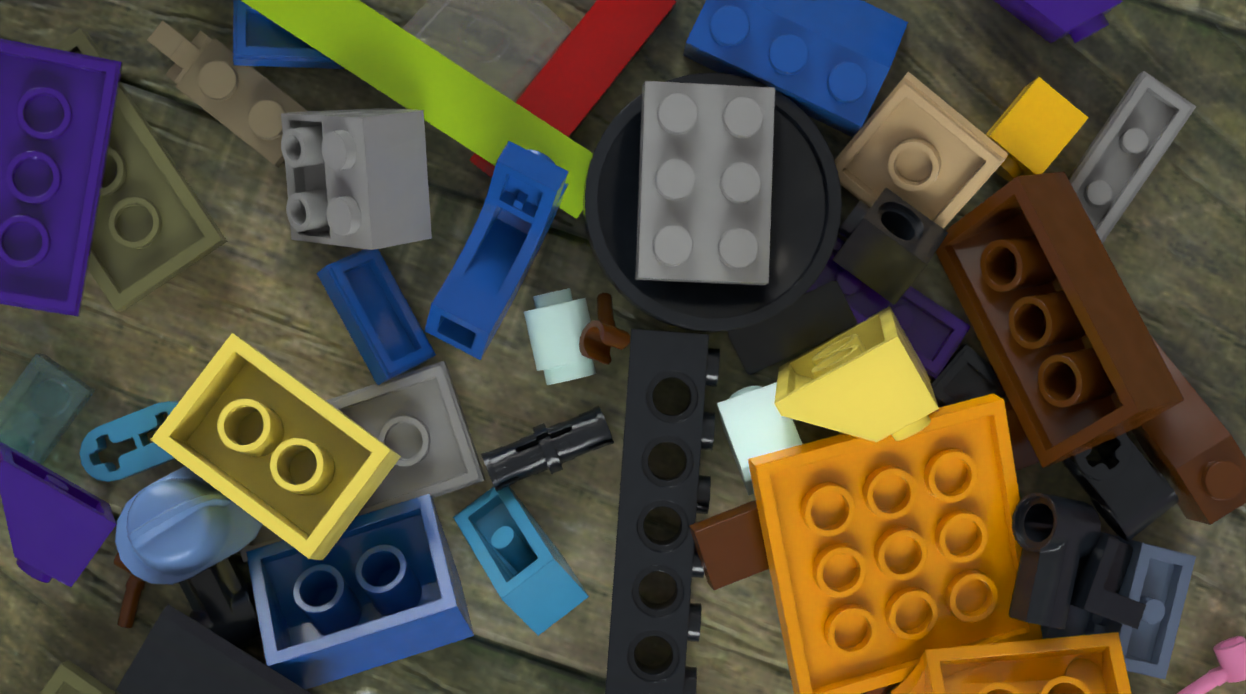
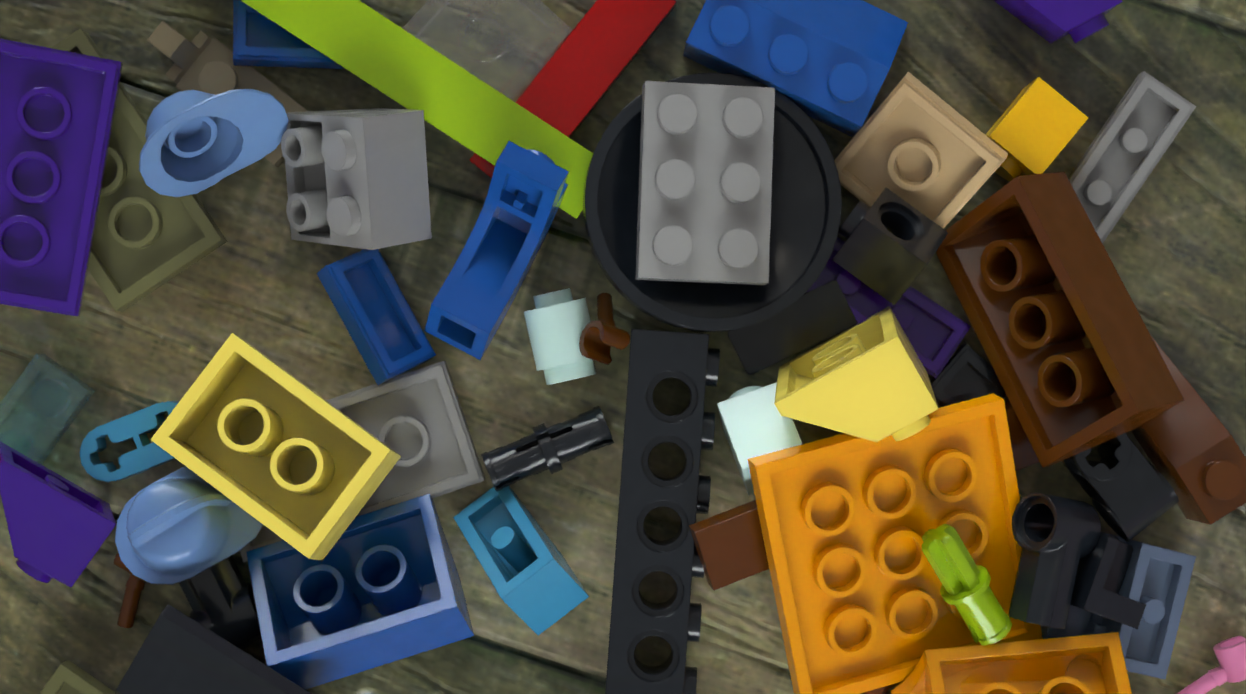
none -> medium blue piece [139,89,289,197]
none -> lime axle [922,524,1012,645]

